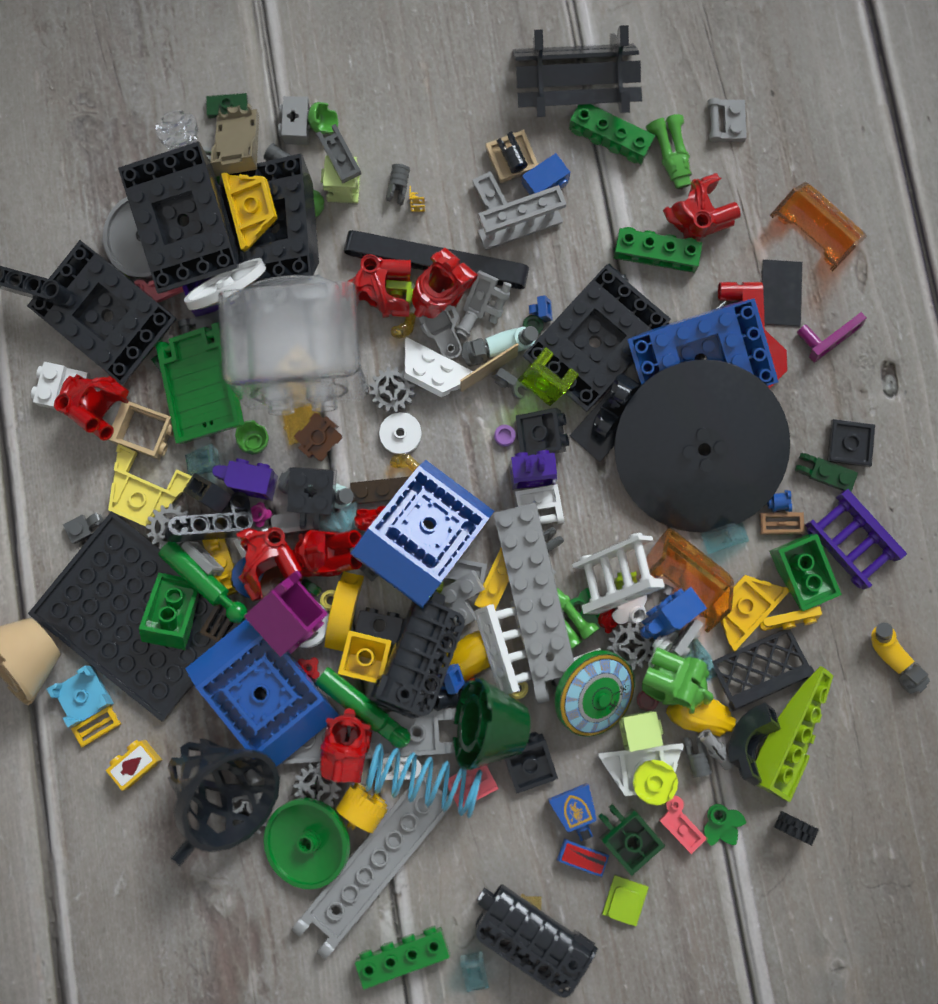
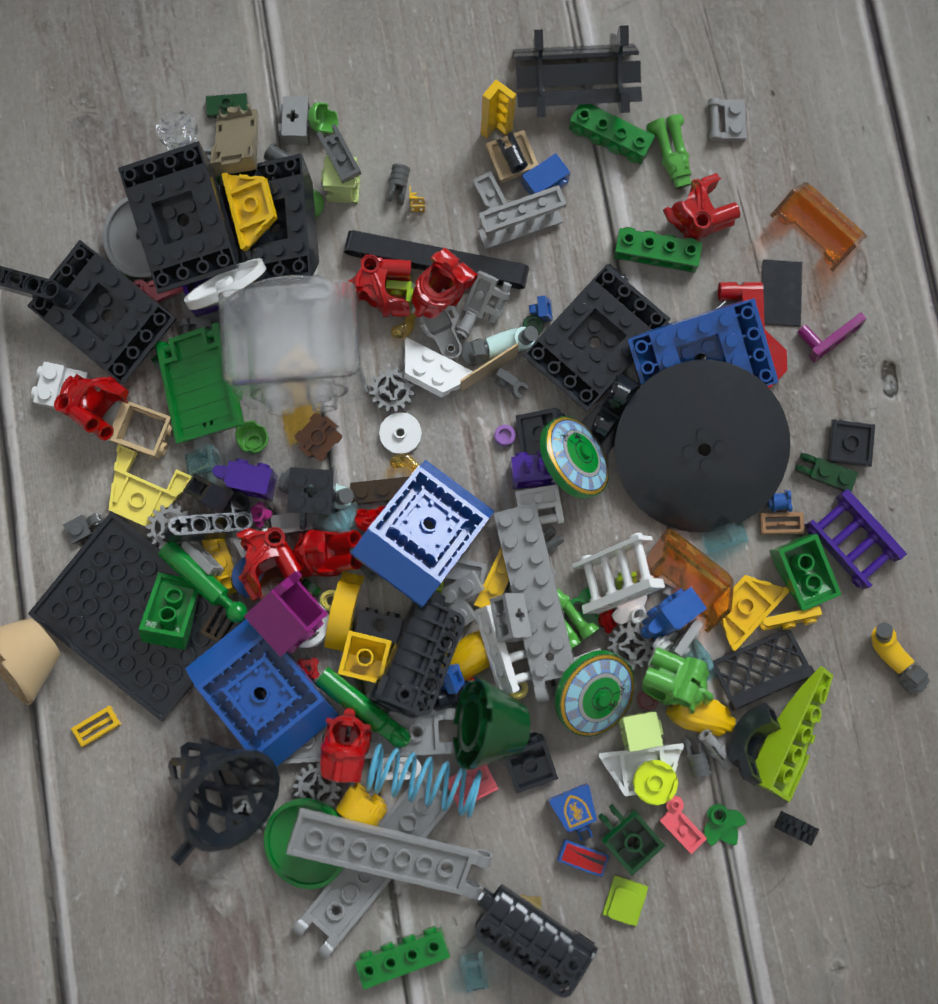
medium azure panel [47,666,114,727] -> none
brick [106,740,162,791] -> none
clear neon green panel [518,347,579,406] -> none
none -> light grey hinge [286,808,493,899]
none -> yellow fence [481,79,516,139]
none -> light grey brick [490,593,532,643]
none -> dish [540,416,609,499]

